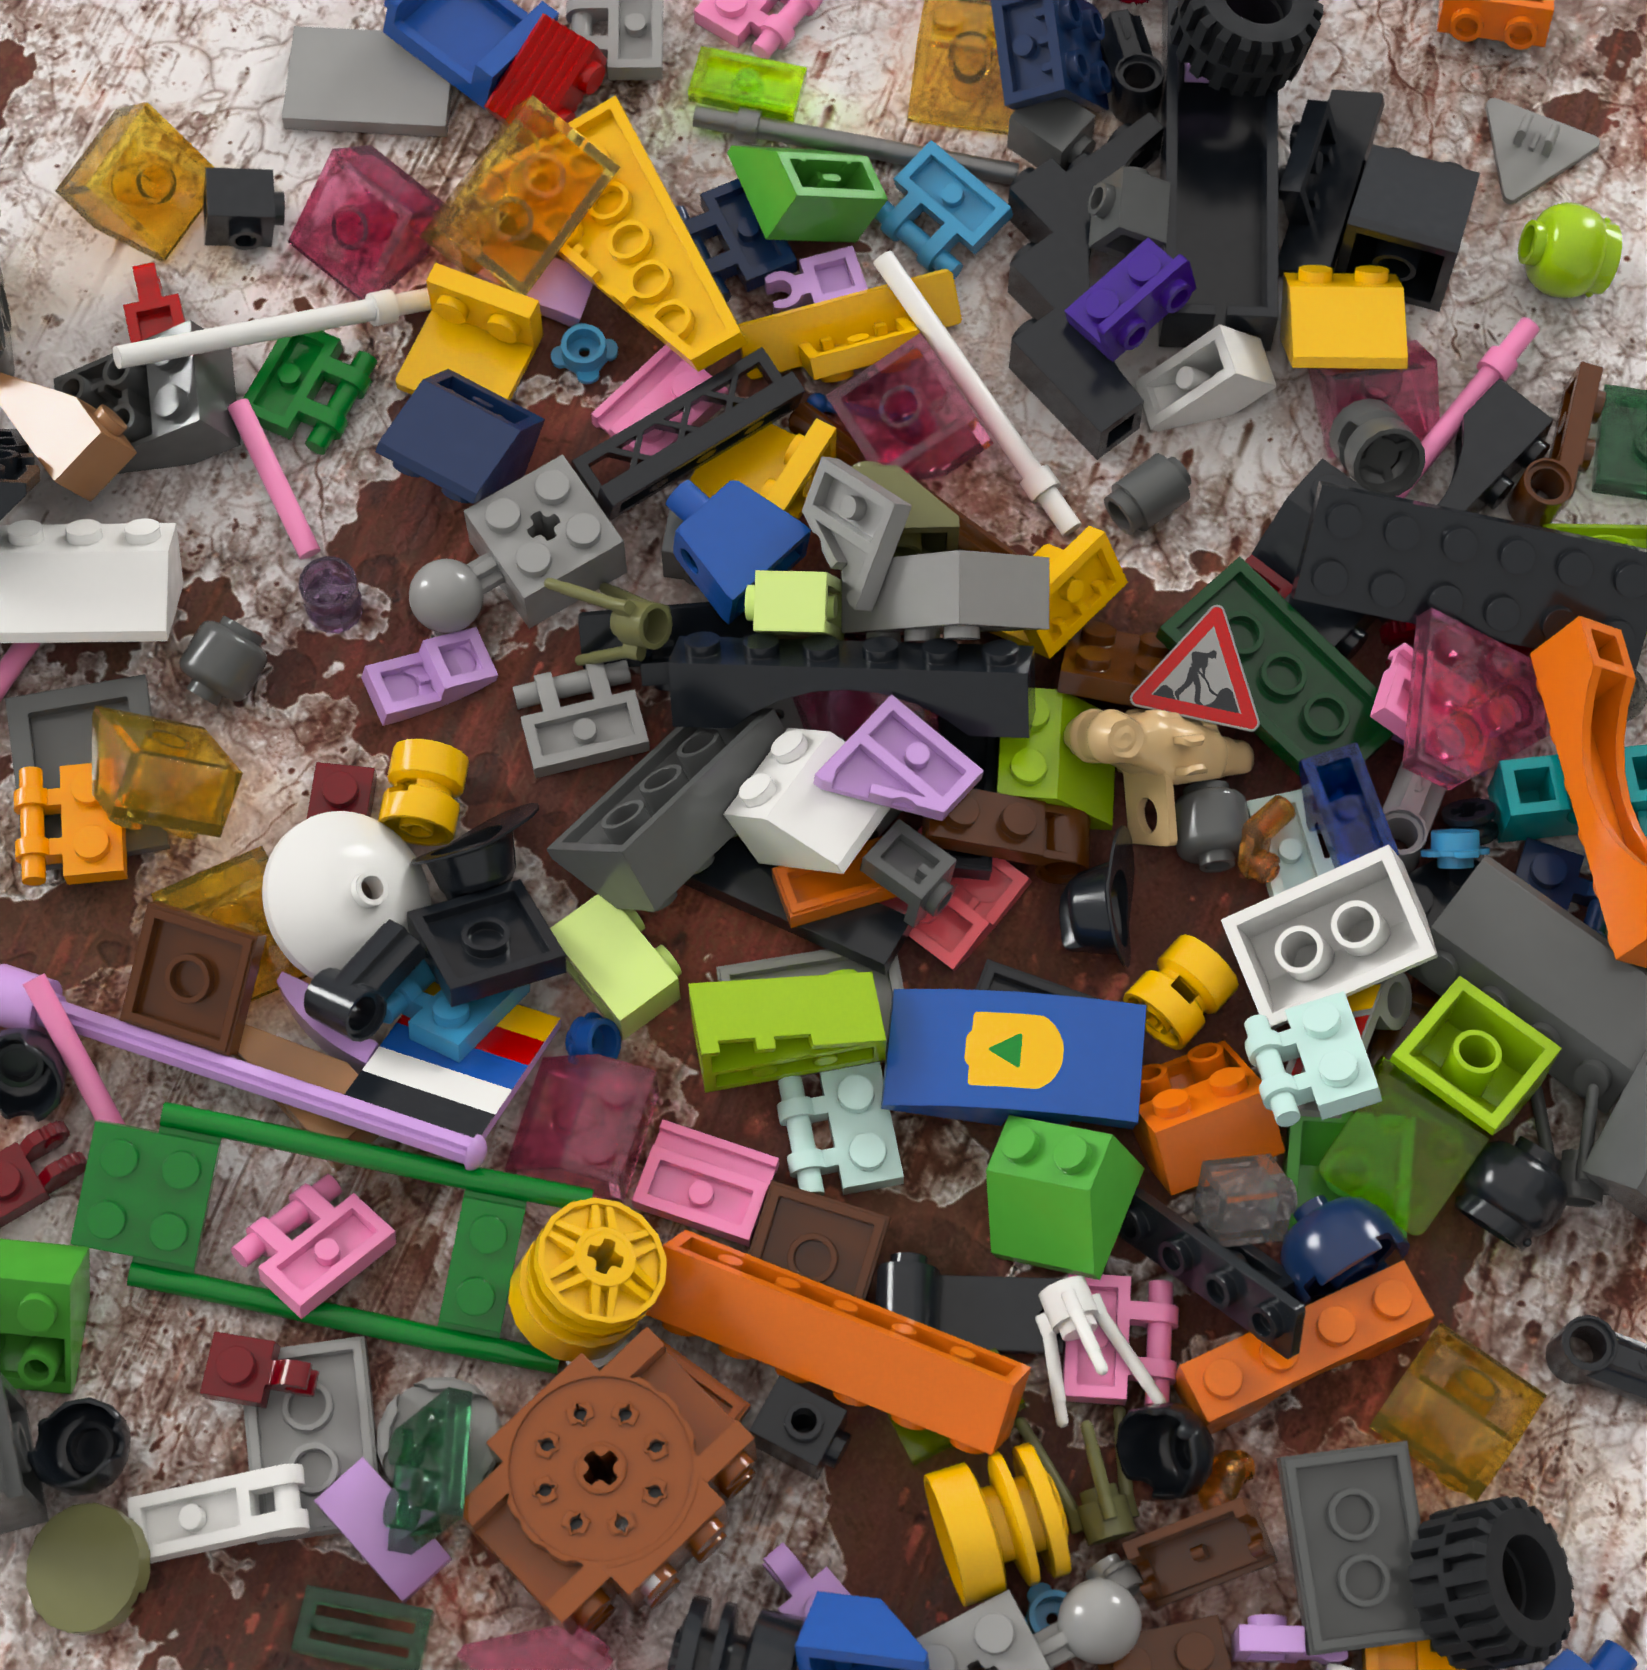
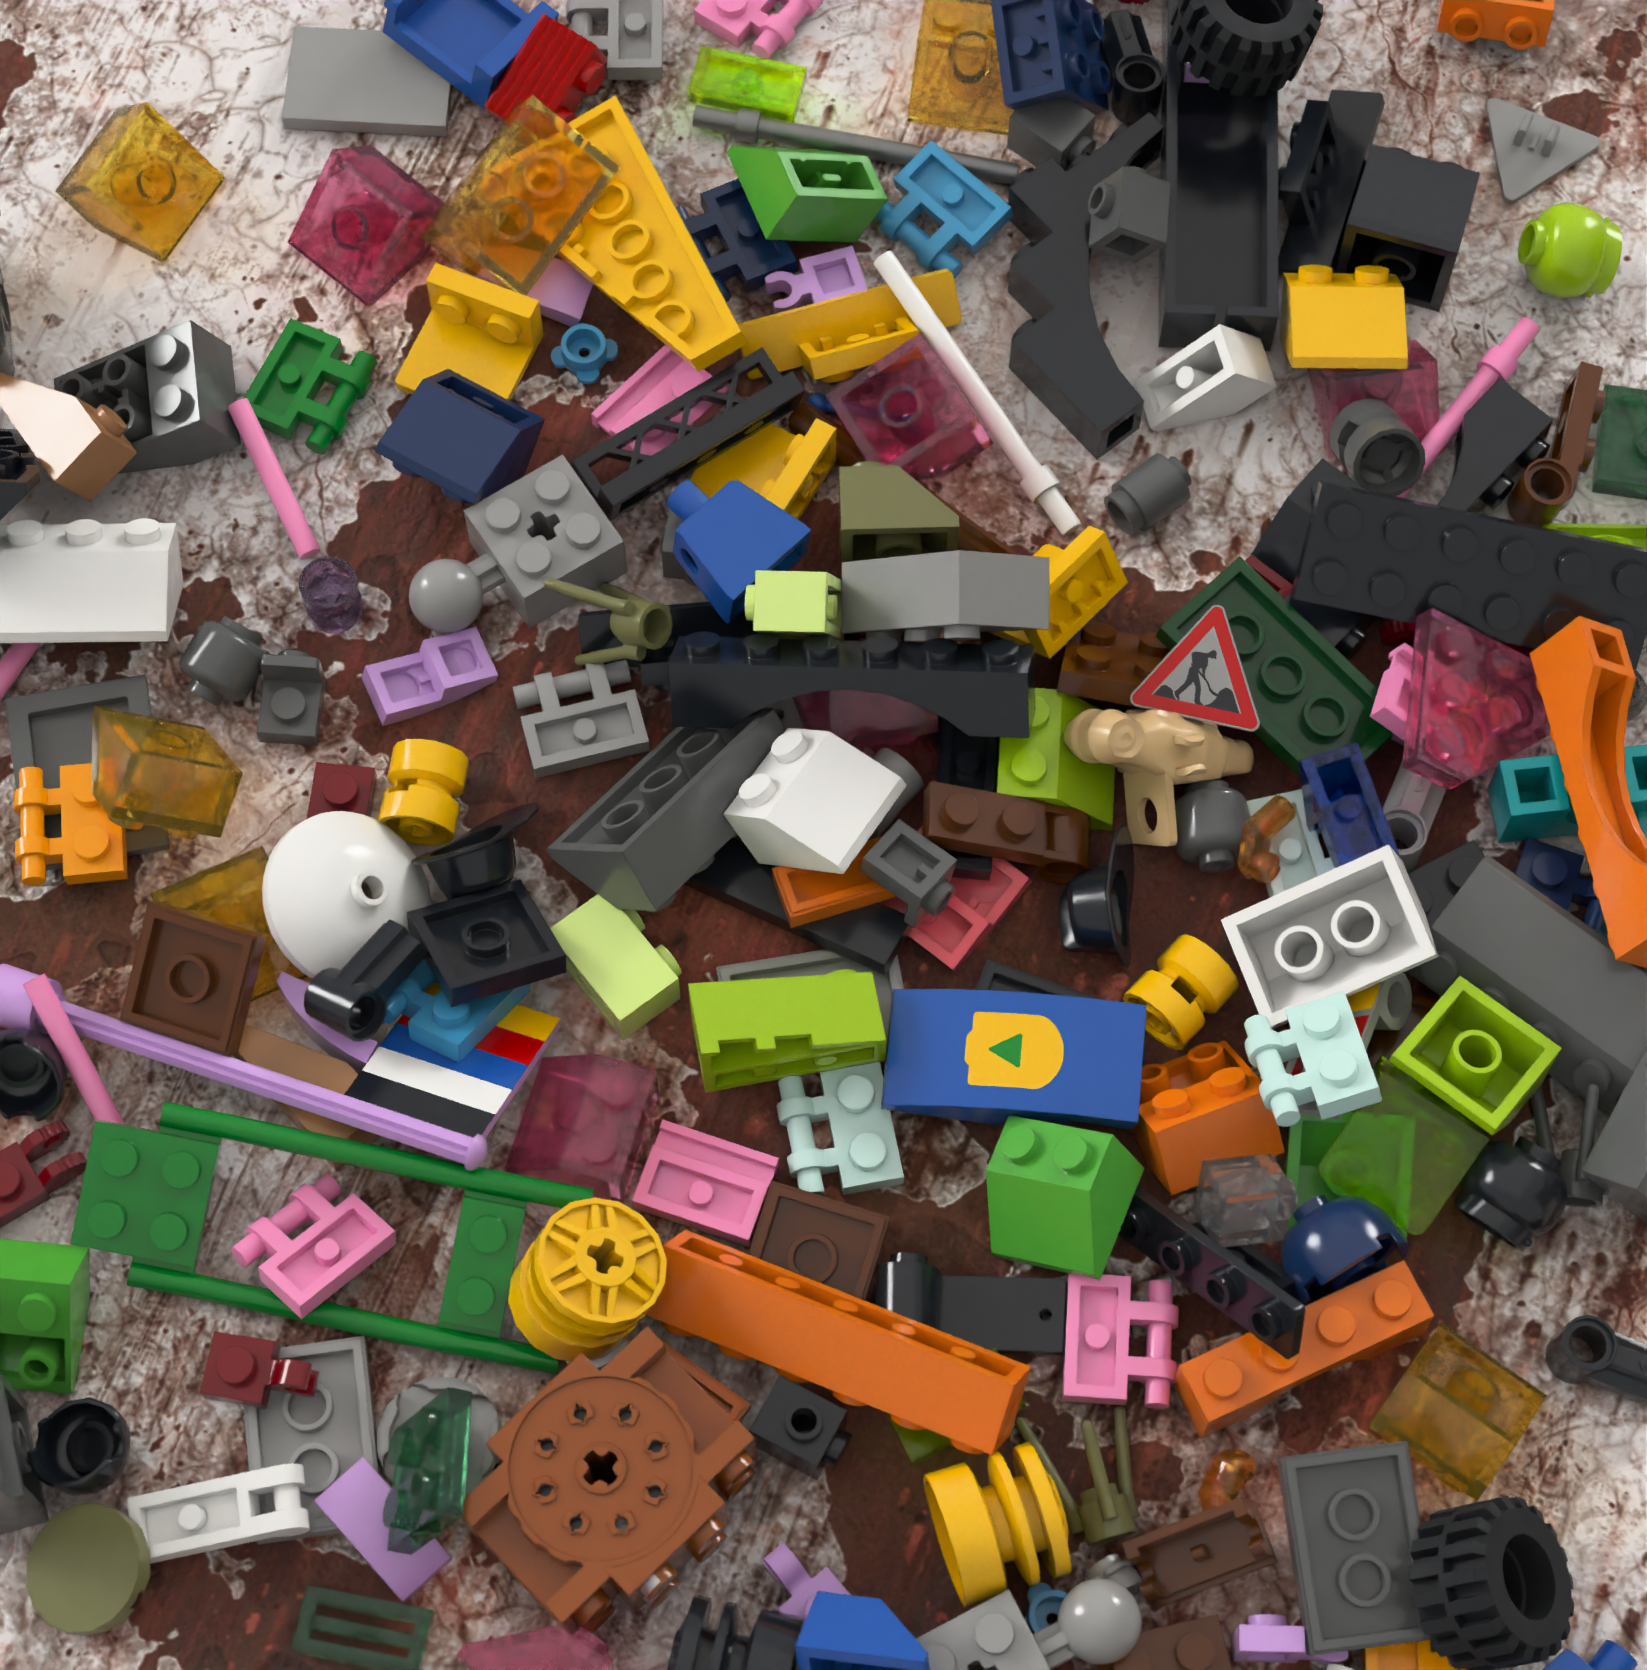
white bar [113,288,431,369] -> none
red plate [123,262,186,343] -> none
black brick [203,167,285,250] -> none
blue plate [565,1012,621,1073] -> none
light grey wing [802,456,912,611] -> none
lavender wing [813,694,984,821] -> none
white plant [1035,1276,1166,1428] -> none
dark purple bracket [1064,237,1197,362] -> none
black hair [1116,1403,1214,1500] -> none
dark azure plate [1421,829,1490,869] -> none
black bush [1441,798,1499,846] -> none
none -> dark grey bracket [256,650,326,746]

